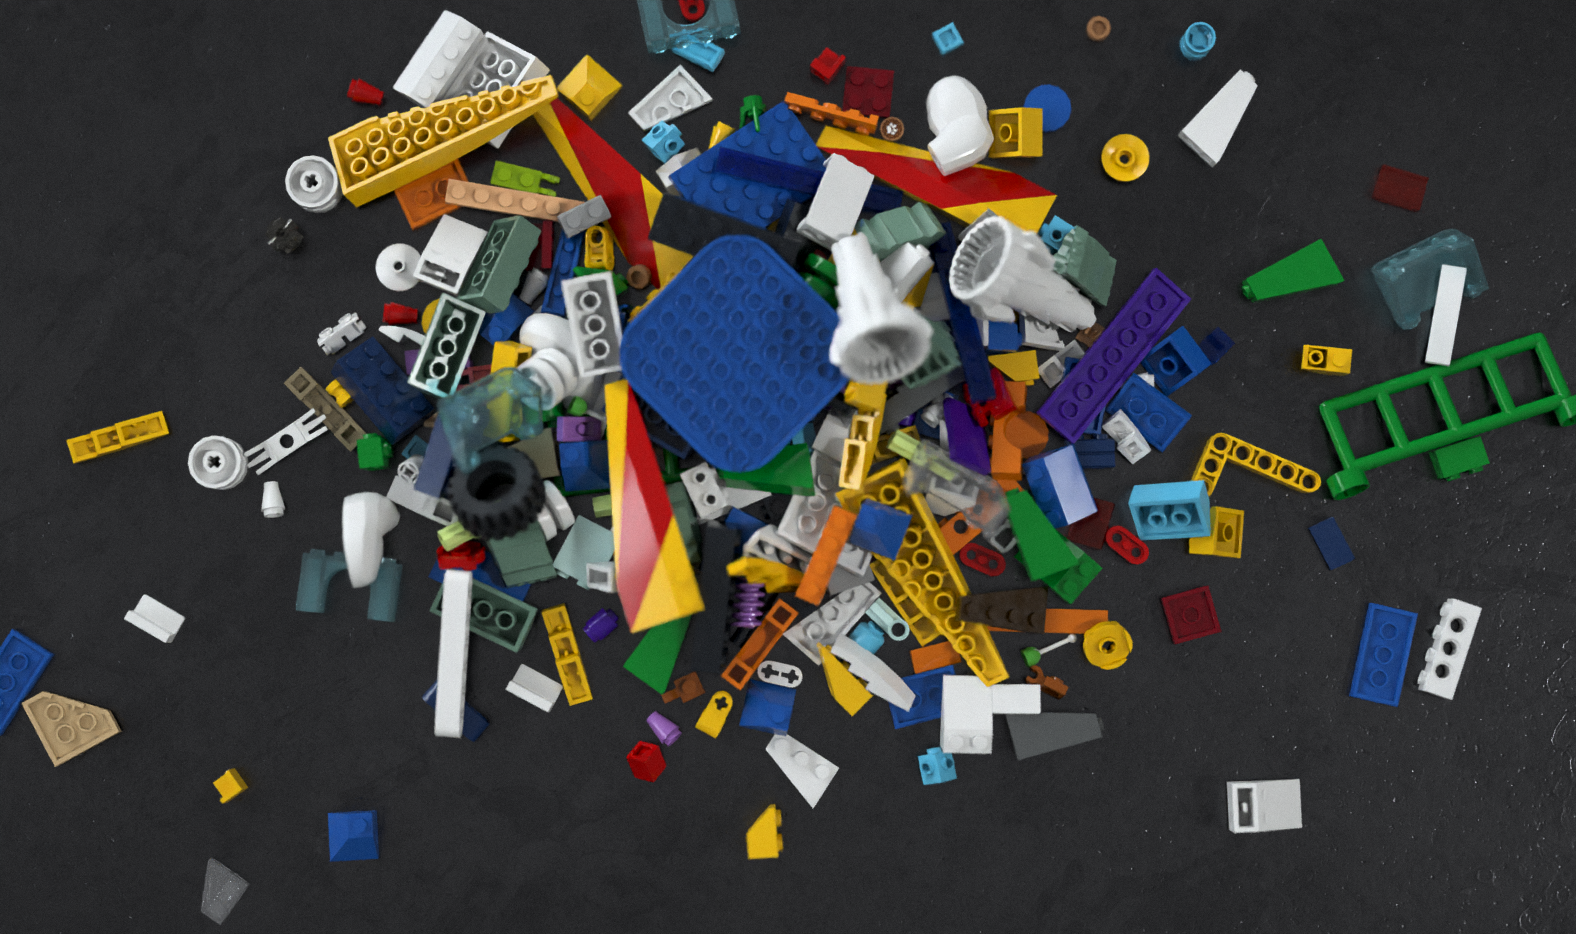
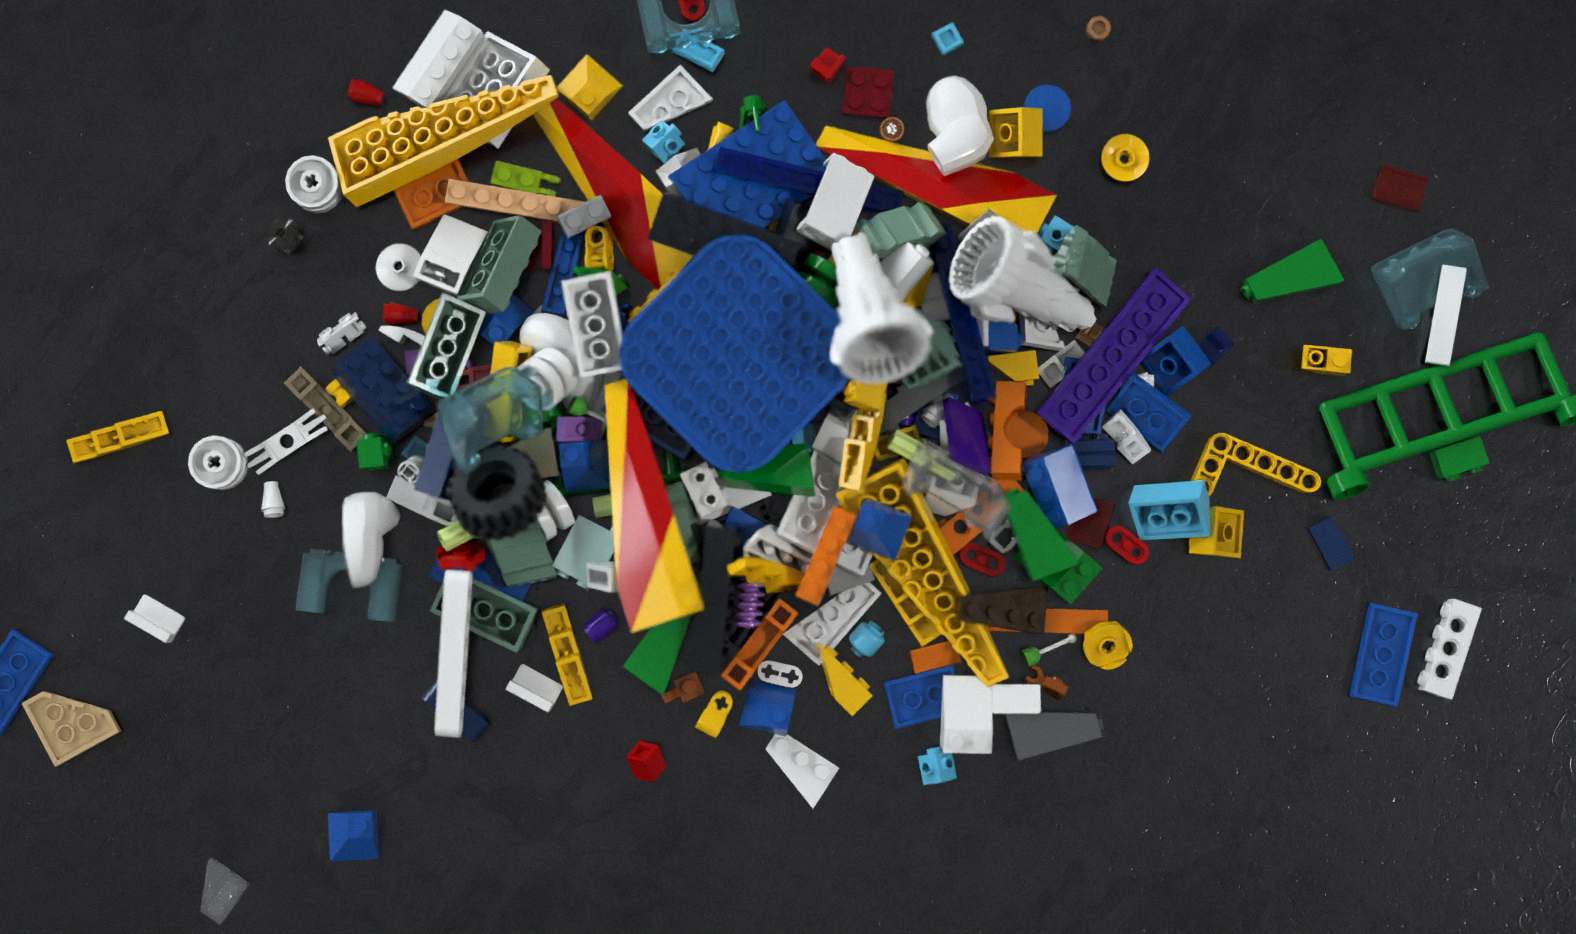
yellow panel [213,768,248,804] -> none
white cone [519,268,549,305] -> none
medium nougat tile [627,264,652,289] -> none
medium lavender cone [646,711,682,747] -> none
yellow slope [747,804,783,859] -> none
orange wing [784,92,879,136] -> none
white slope [830,633,916,711] -> none
light aqua piece [865,598,909,641] -> none
red plate [962,367,1018,427] -> none
dark red plate [1161,585,1222,644] -> none
white slope [1178,70,1258,168] -> none
medium azure wheel [1180,22,1216,60] -> none
white slope [1227,779,1302,833] -> none

